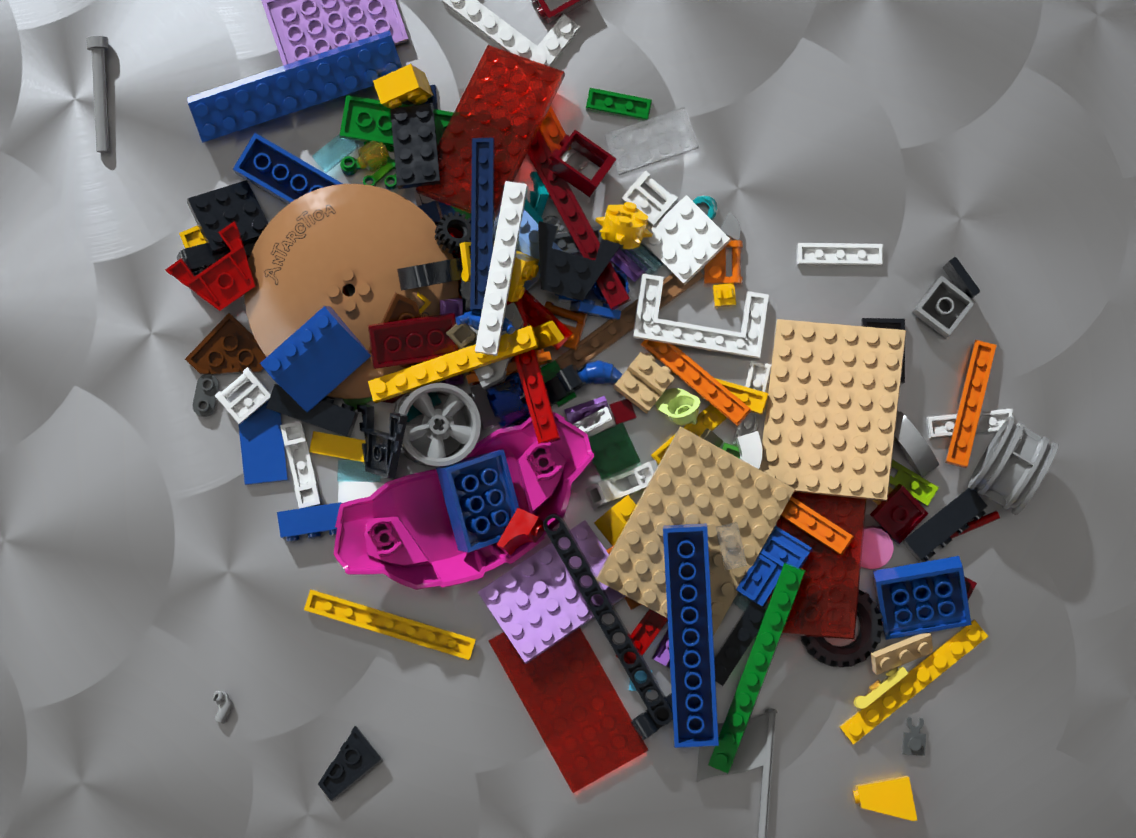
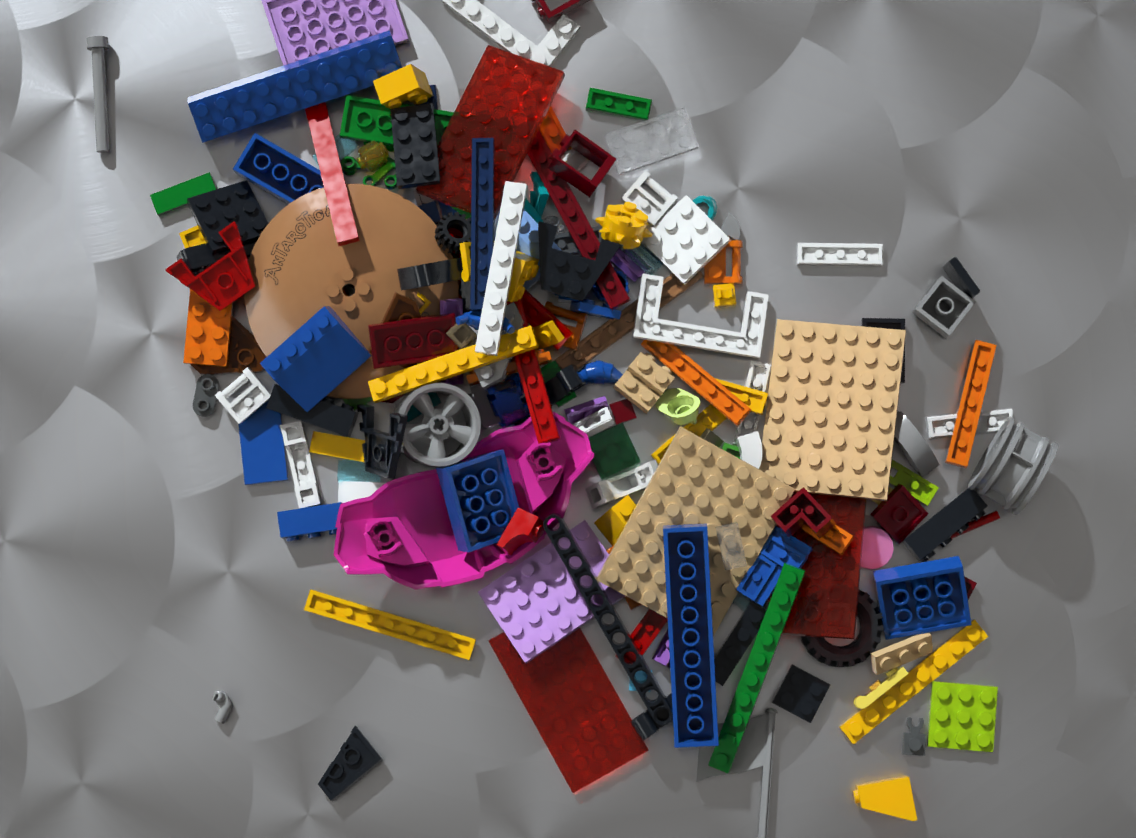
none -> green tile [150,172,216,216]
none -> orange plate [183,289,233,367]
none -> tile [305,102,360,246]
none -> dark red brick [771,487,836,539]
none -> black plate [772,664,830,723]
none -> lime plate [927,681,998,752]

